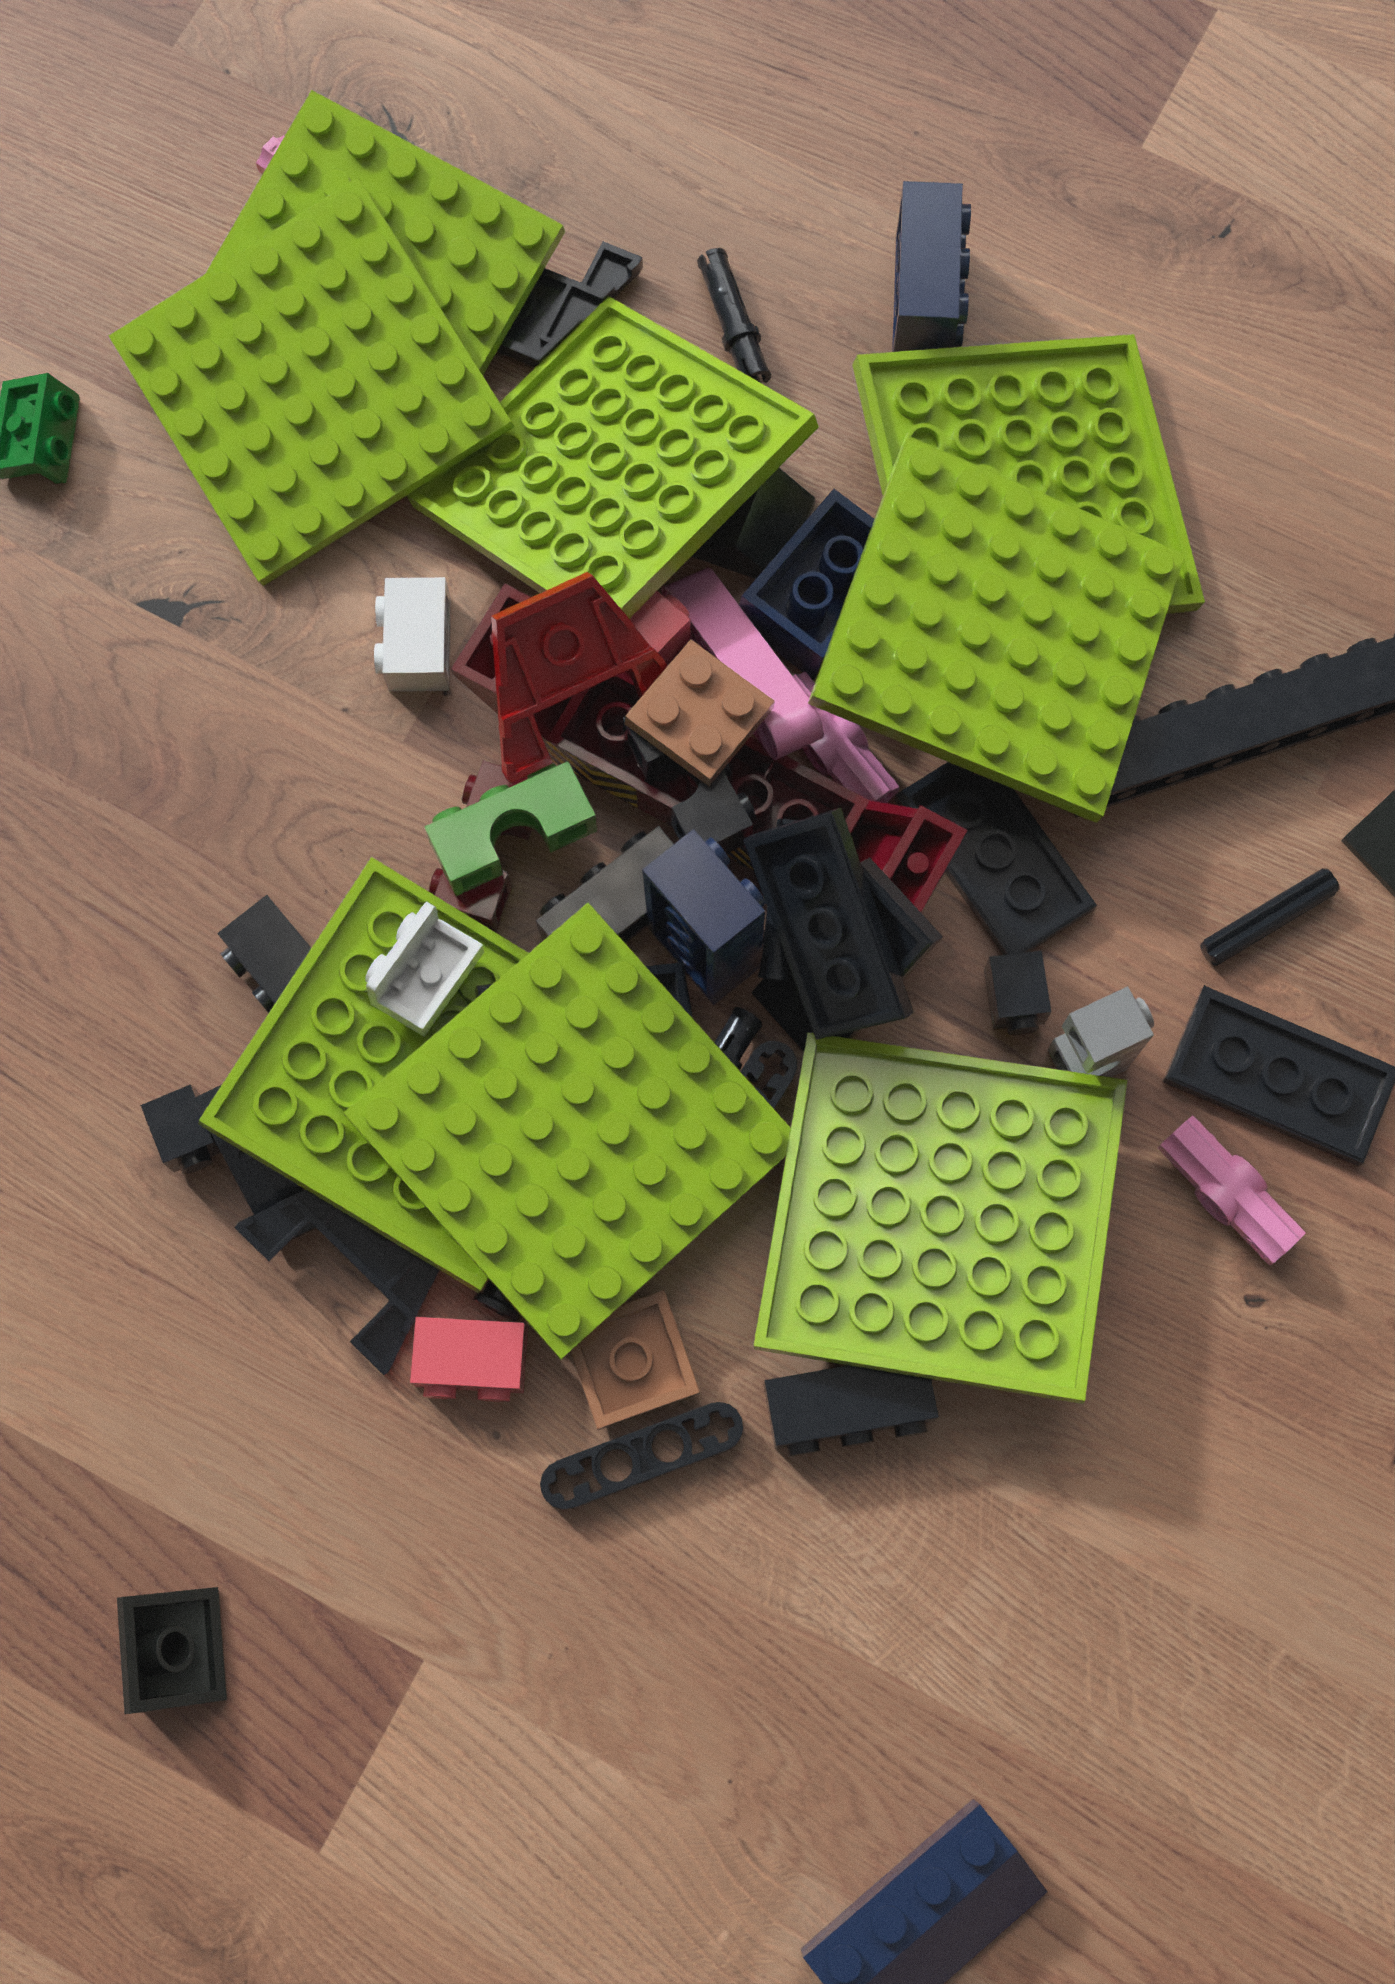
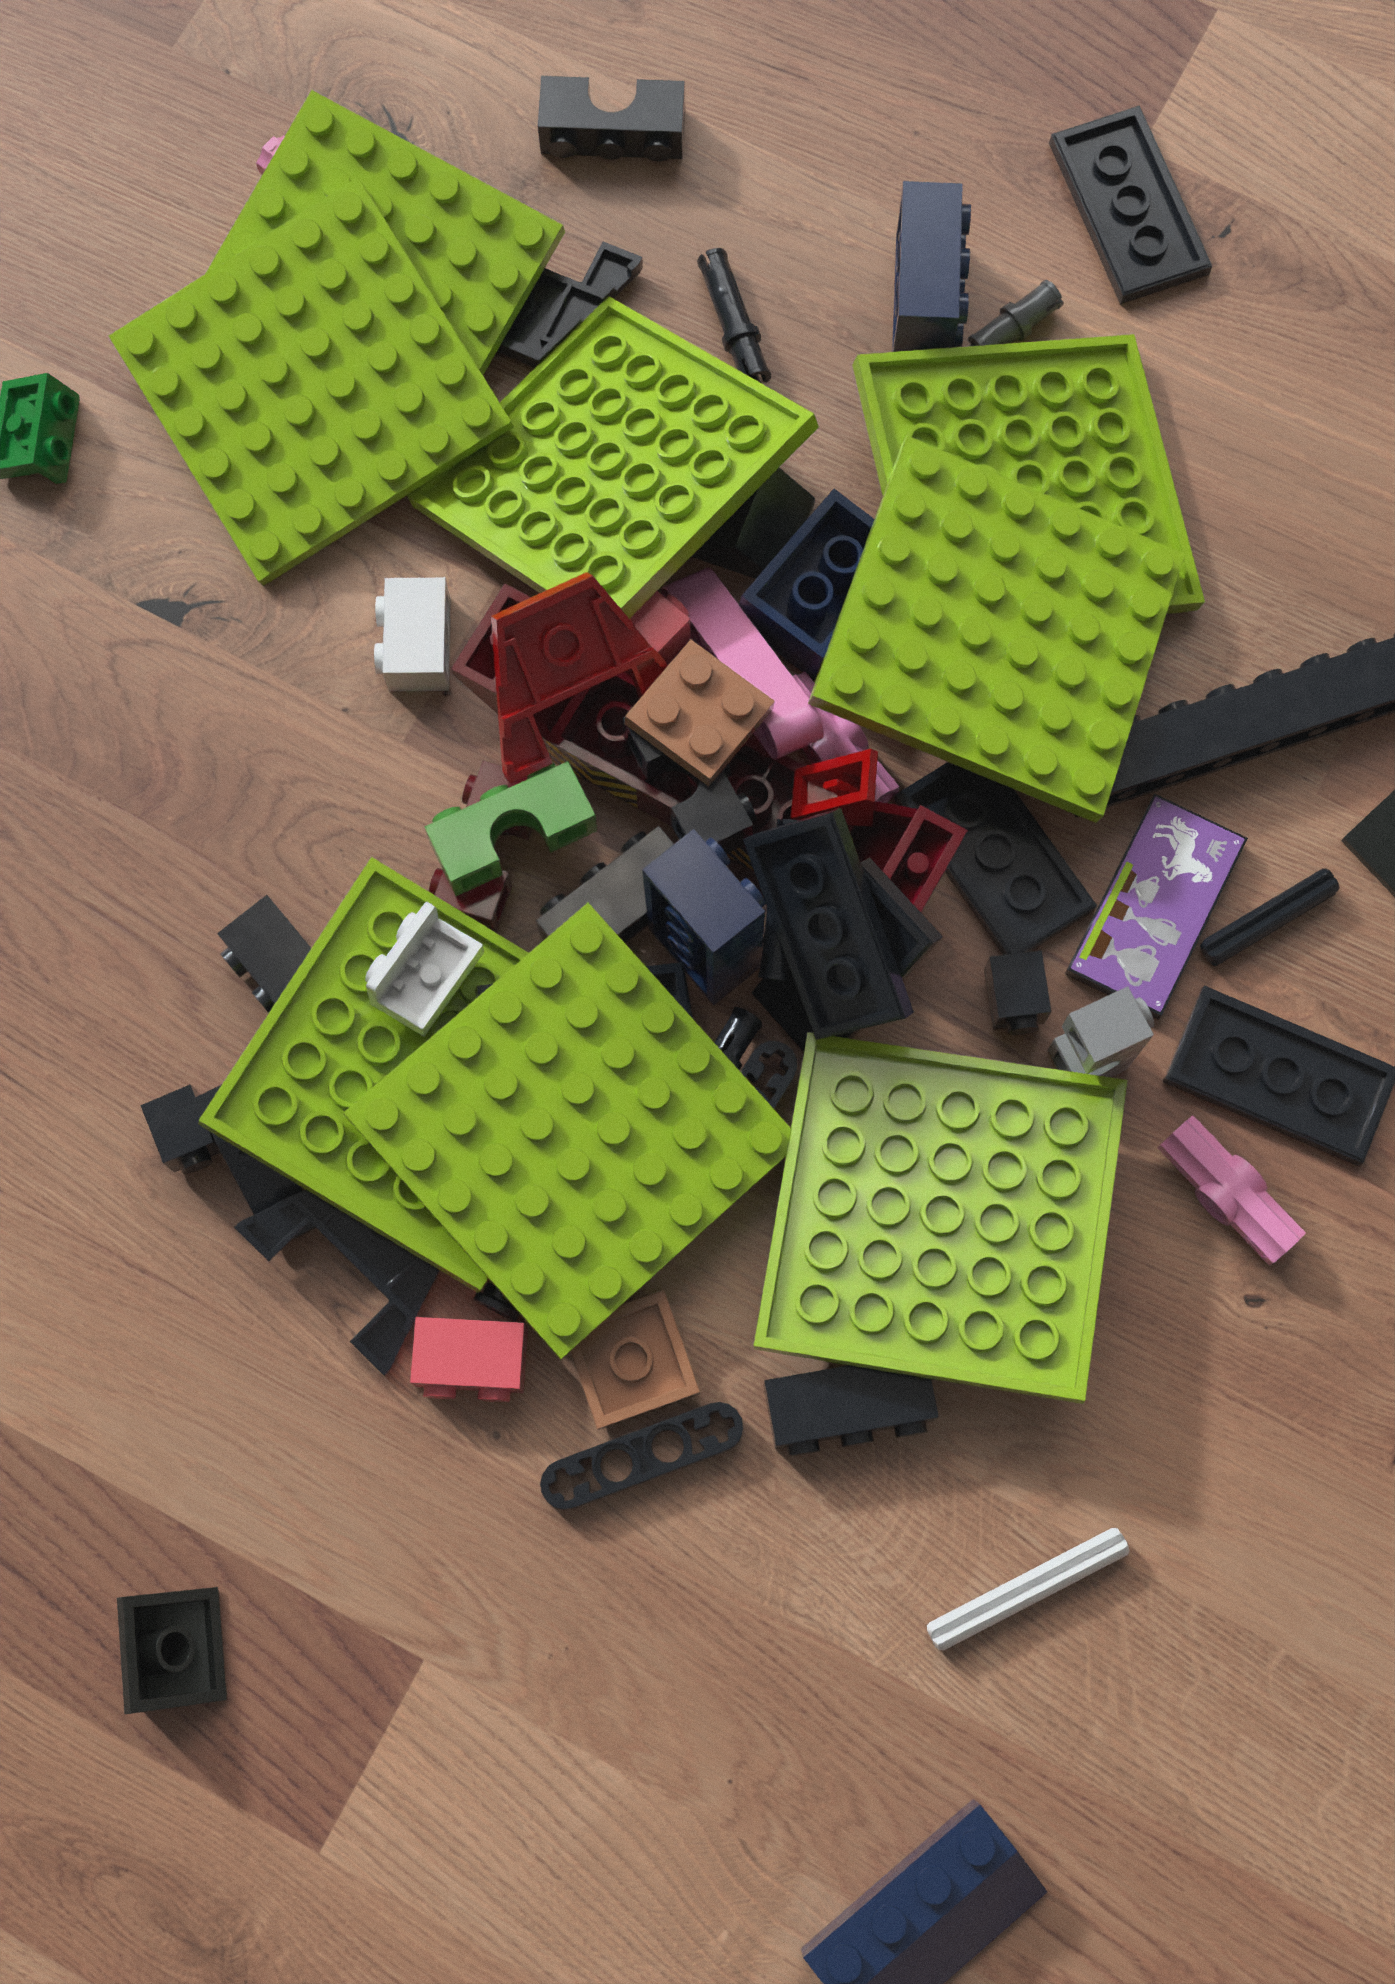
none -> arch [538,76,685,162]
none -> red slope [791,748,878,827]
none -> white axle [927,1528,1130,1650]
none -> dark grey pin [968,280,1064,346]
none -> black tile [1049,105,1212,304]
none -> medium lavender tile [1065,793,1248,1020]

